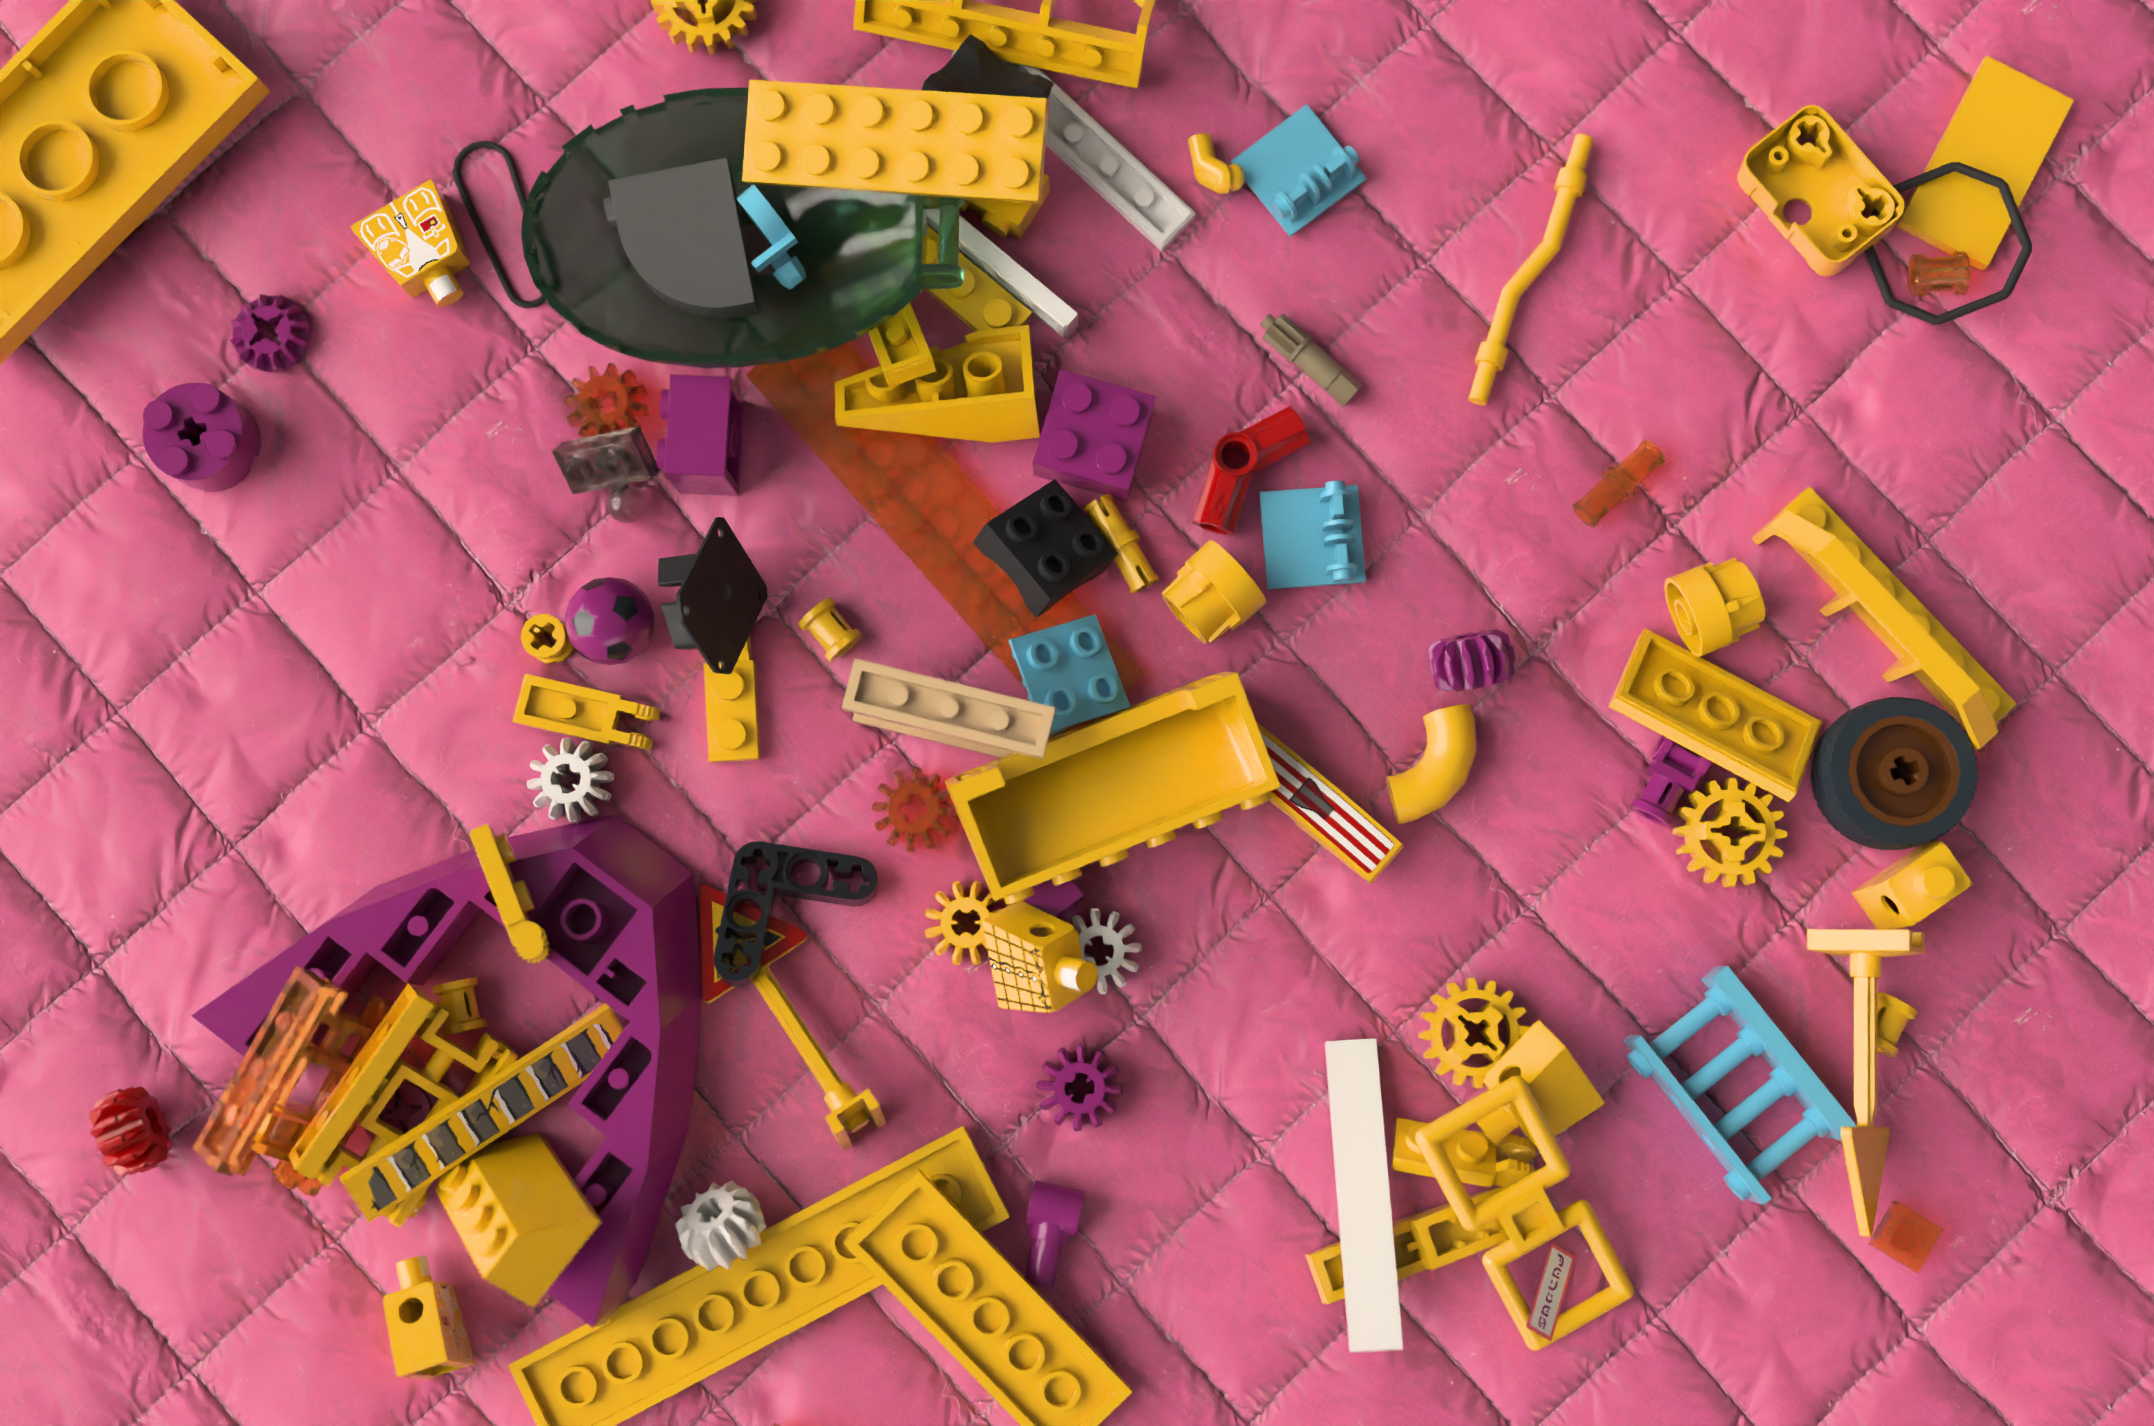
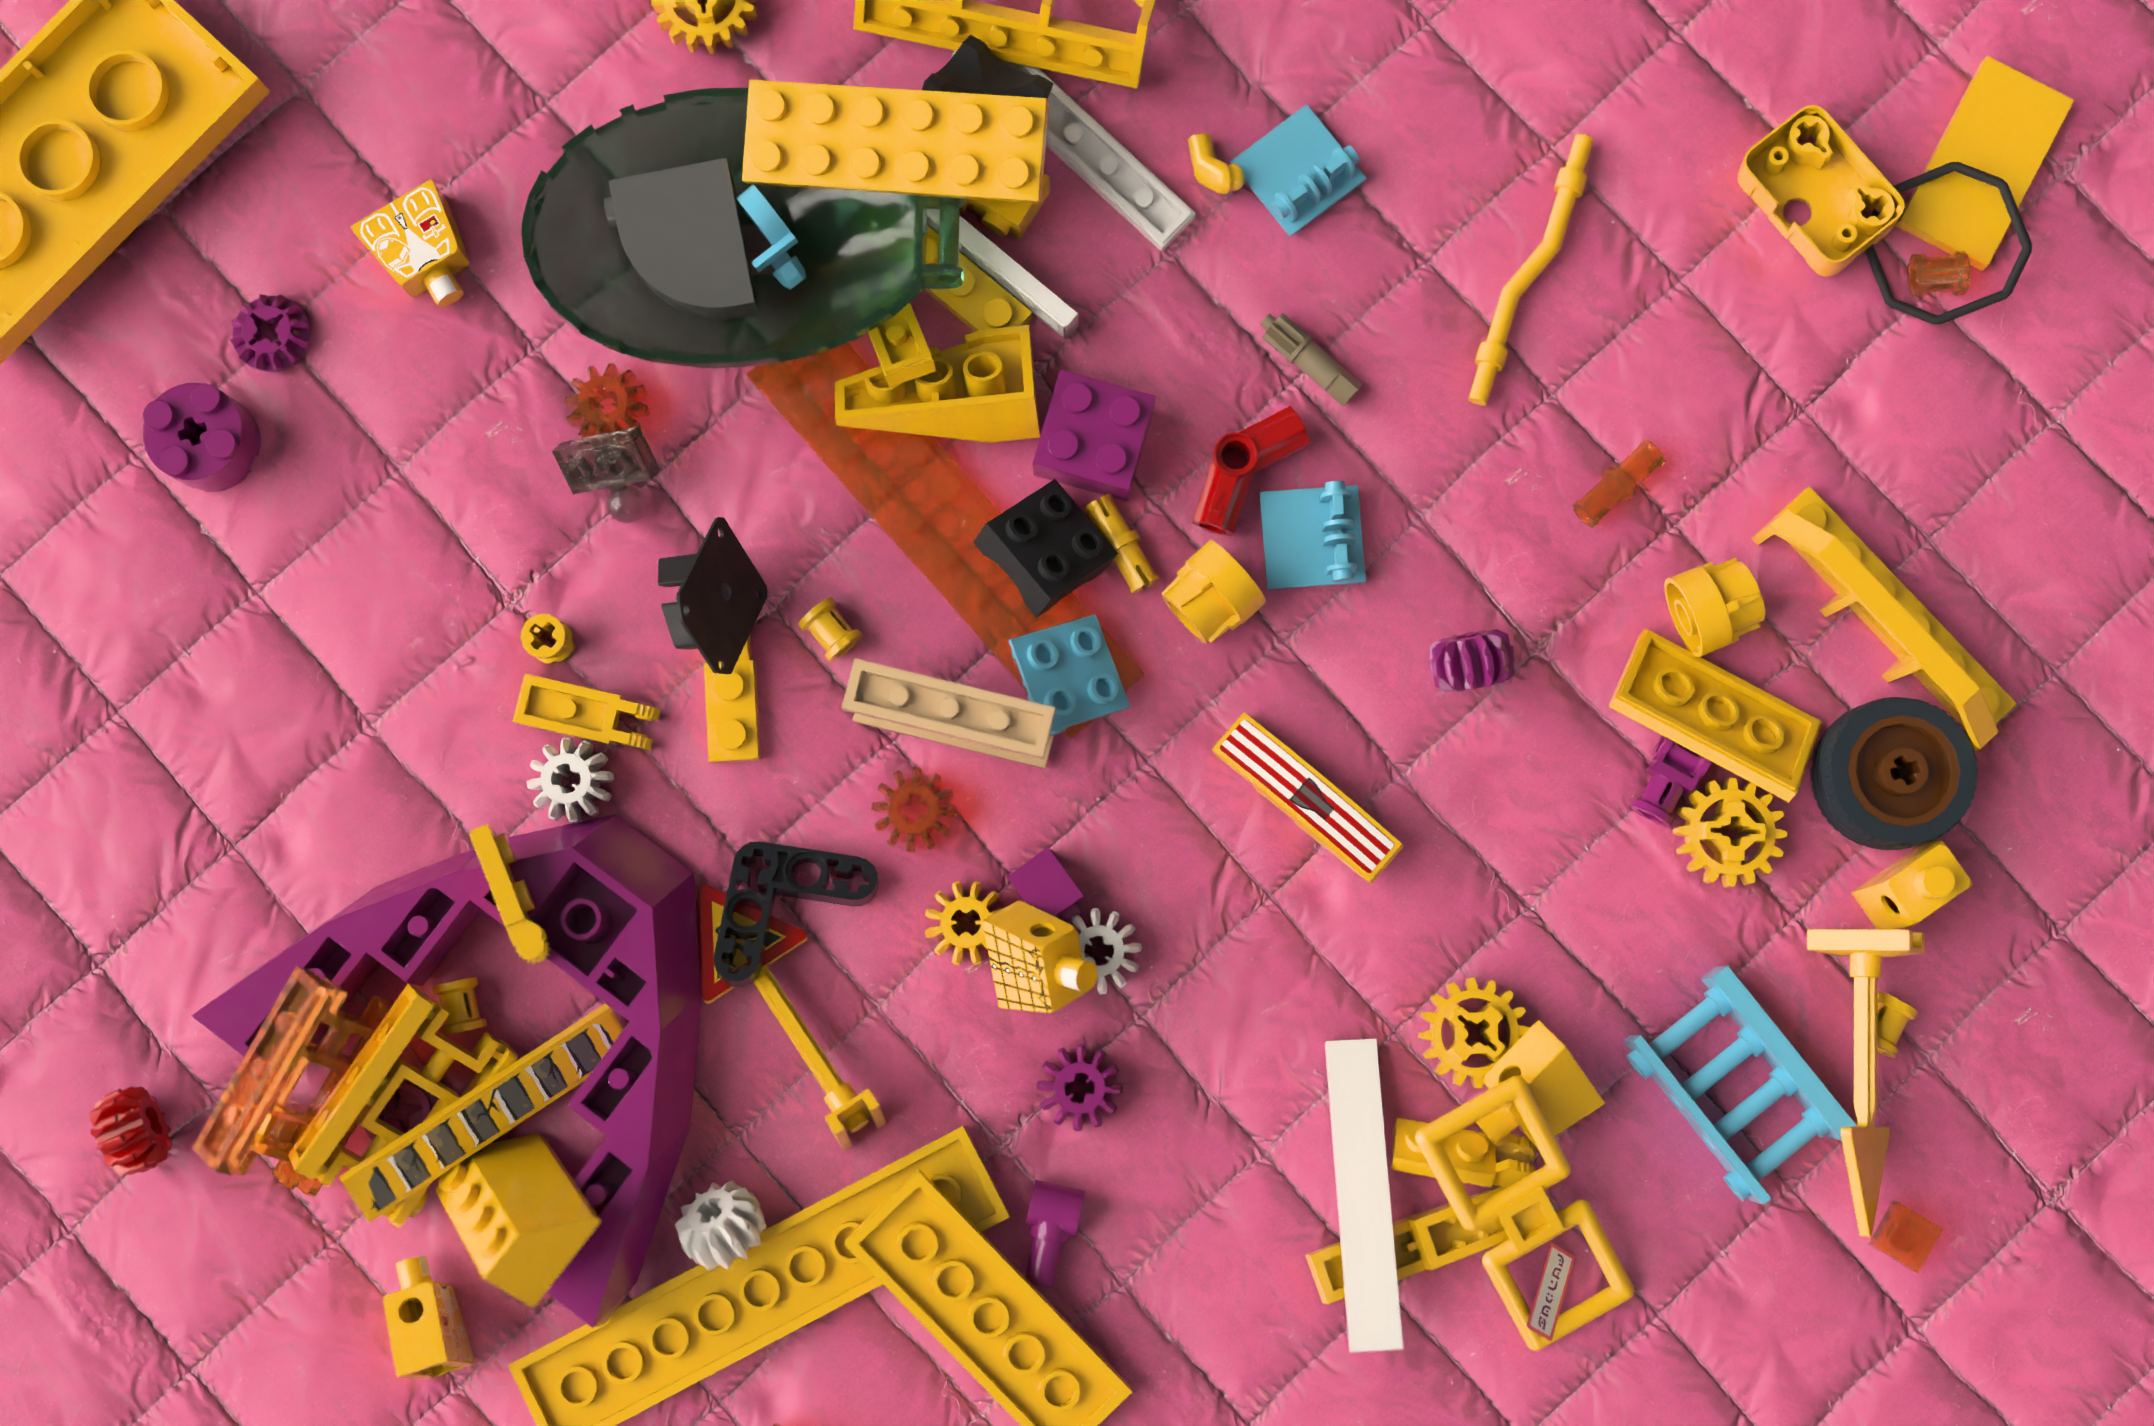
black piece [452,140,553,309] -> none
magenta piece [565,577,654,665] -> none
magenta brick [657,374,744,496] -> none
yellow windscreen [945,672,1281,905] -> none
yellow cylinder [1386,704,1477,824] -> none

